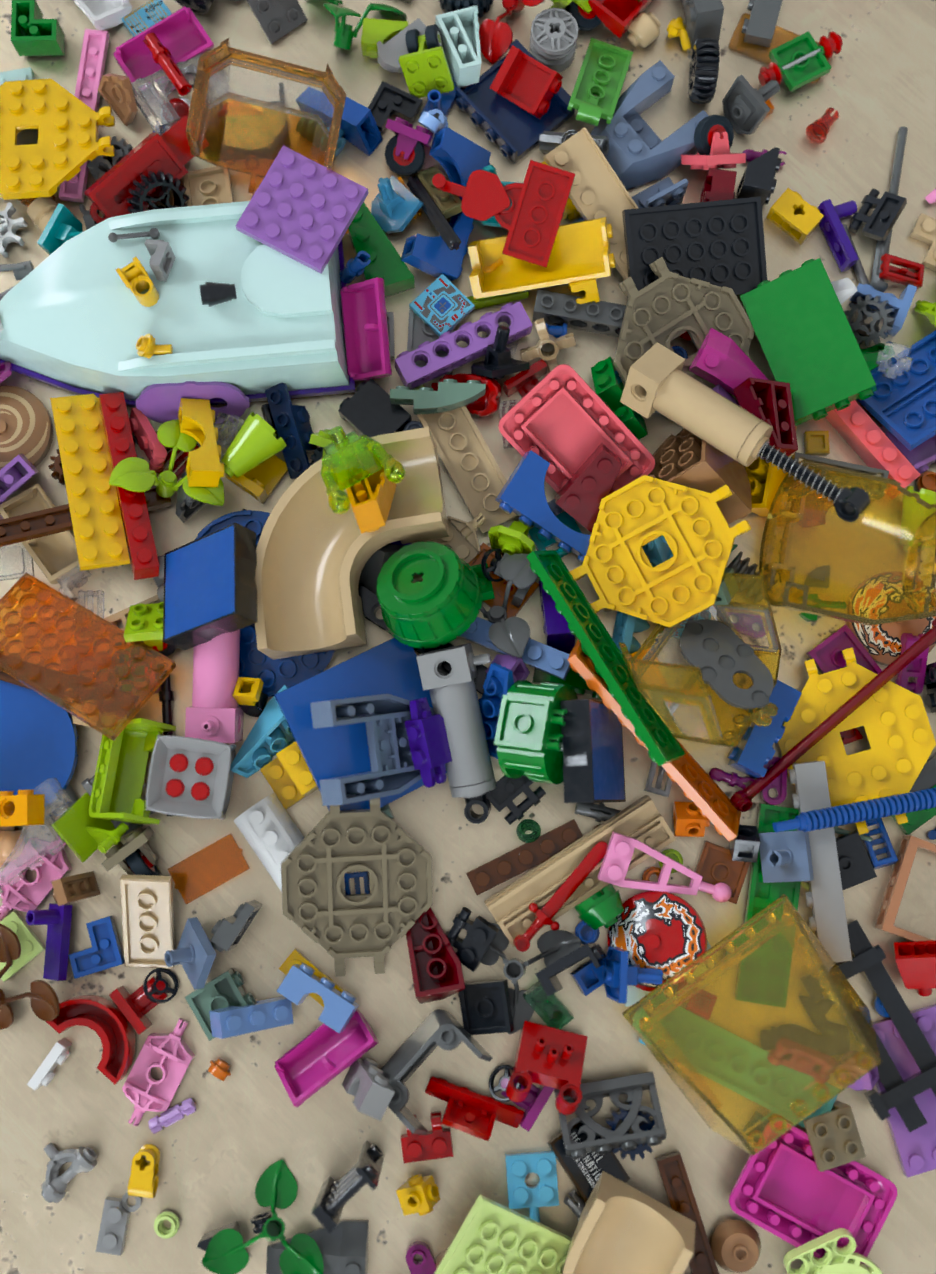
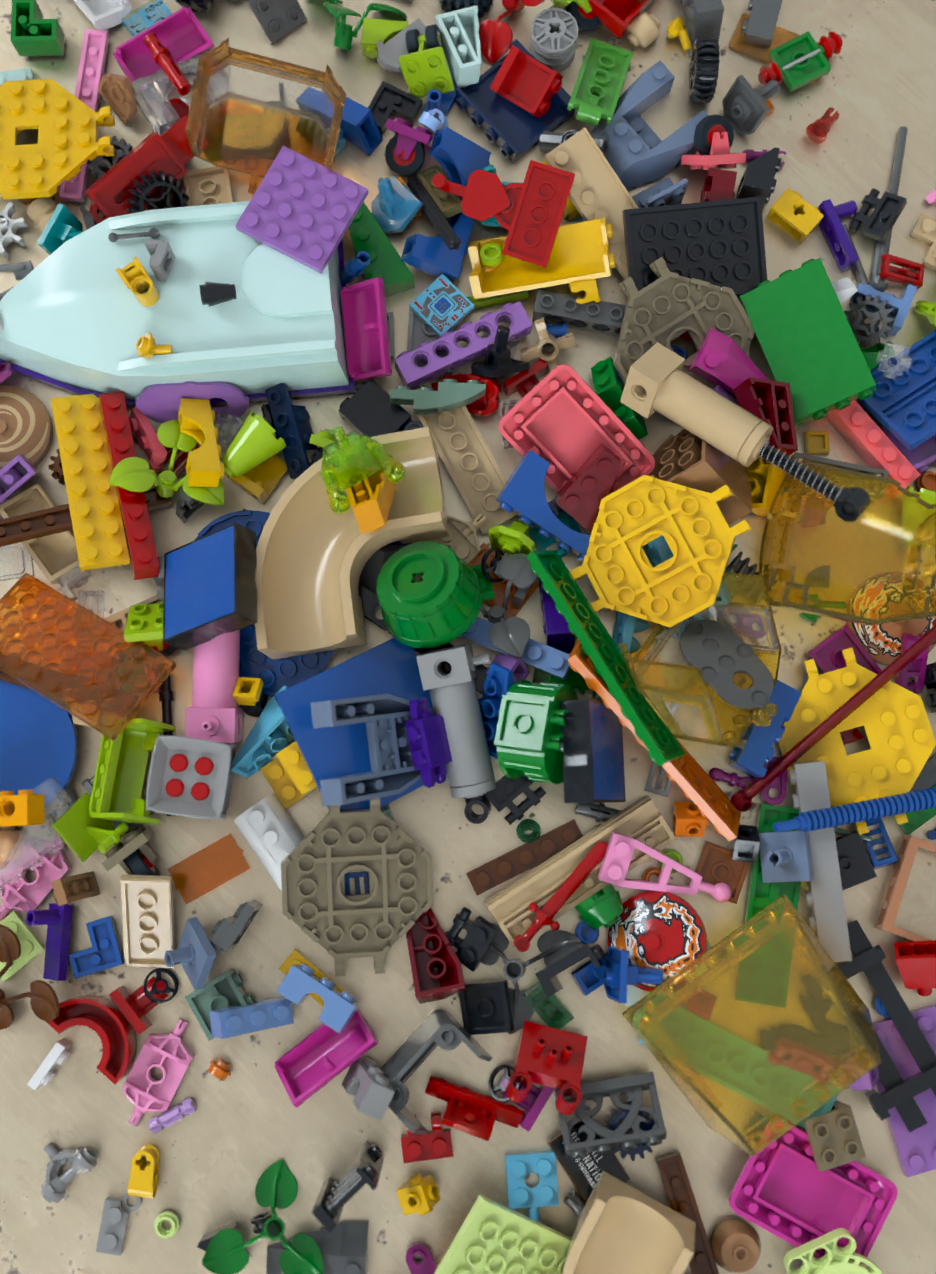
none -> lime tile [480,243,503,267]

